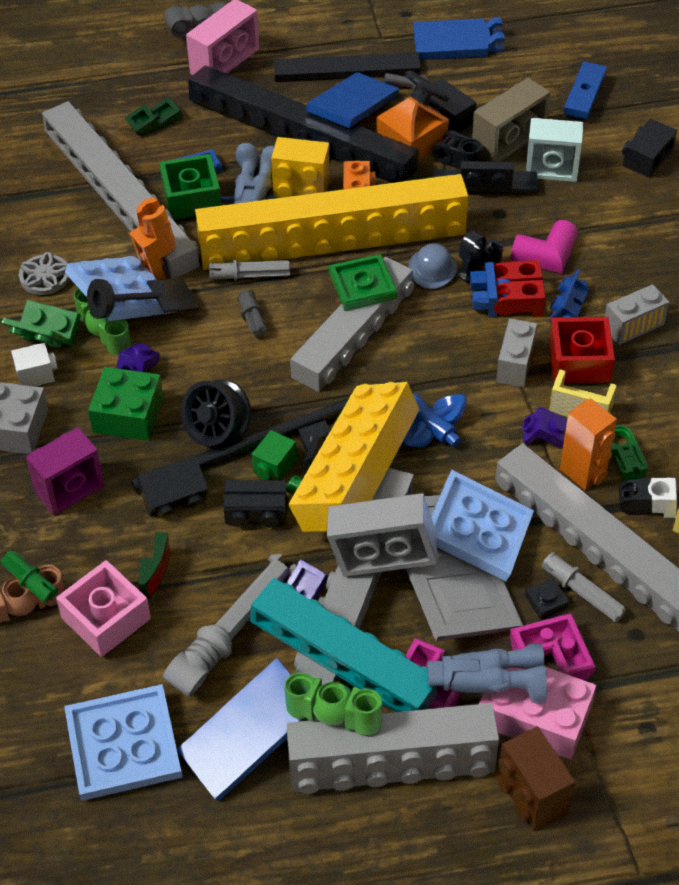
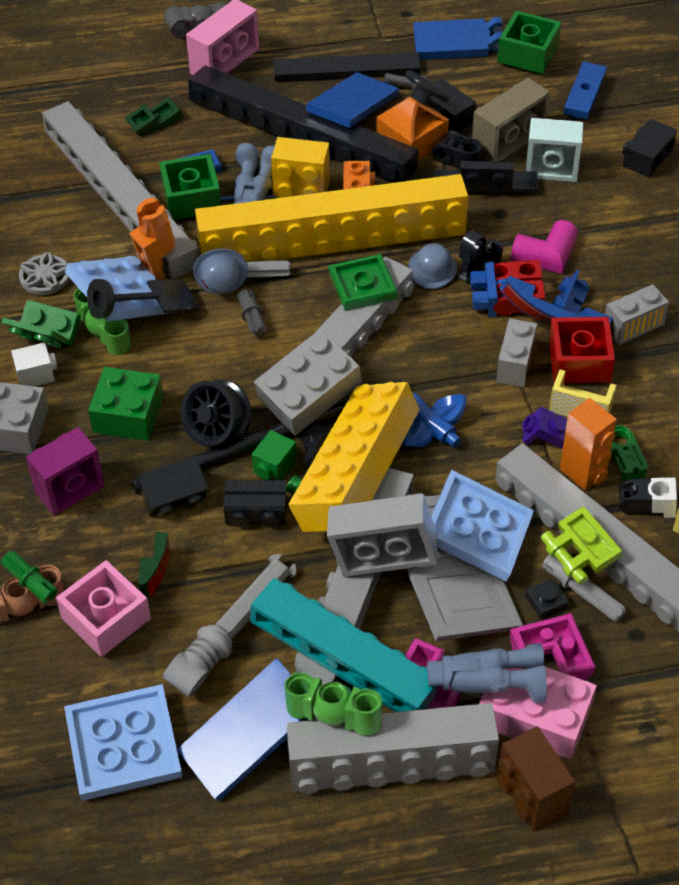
dark purple bracket [117,343,160,372] -> none
bracket [287,559,328,600] -> none
none -> sand blue hat [193,249,248,294]
none -> light grey brick [254,329,362,436]
none -> green brick [497,10,562,74]
none -> blue slope [500,276,612,326]
none -> lime plate [541,506,622,585]

